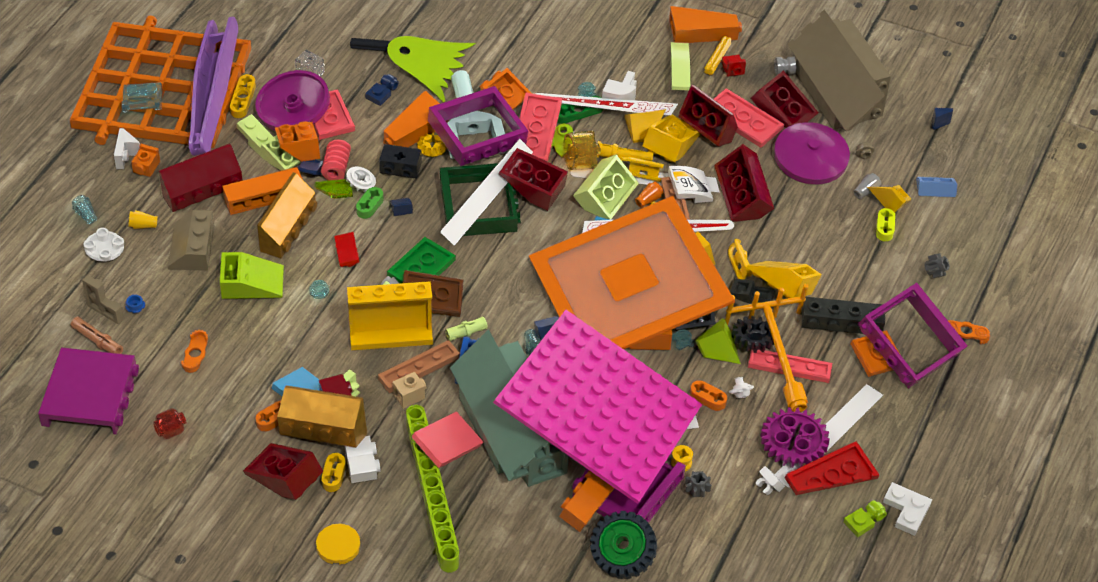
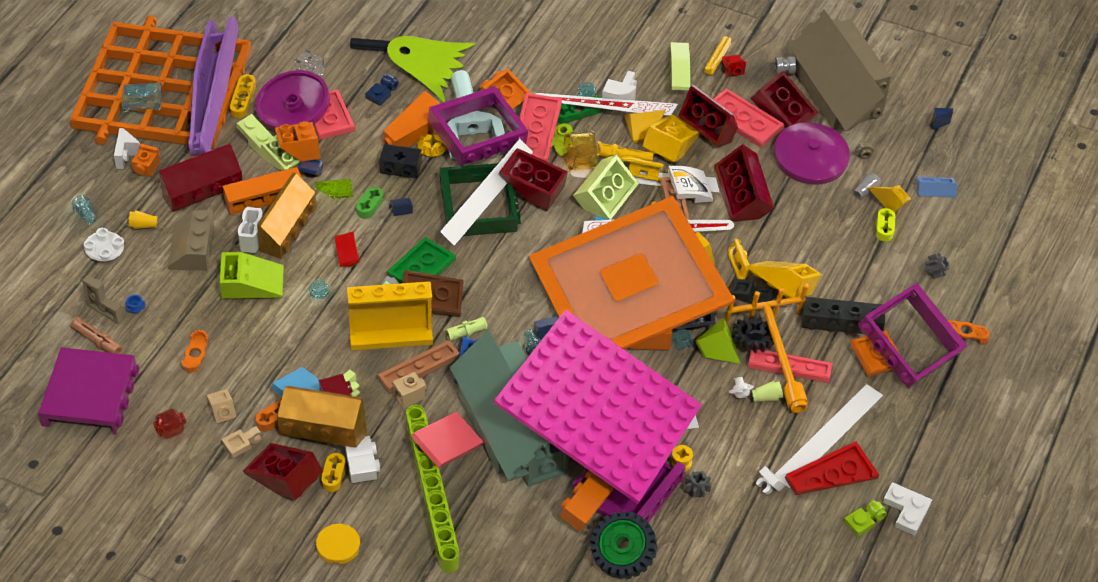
coral piece [321,139,351,182] -> none
white gear [346,167,376,192] -> none
orange cone [635,181,664,208] -> none
orange slope [669,6,742,43] -> none
orange beam [690,381,727,411] -> none
magenta gear [760,407,830,468] -> none
none -> tan bracket [207,389,236,423]
none -> tan plate [222,426,262,458]
none -> white brick [238,207,263,253]
none -> yellowish green cone [751,381,783,402]

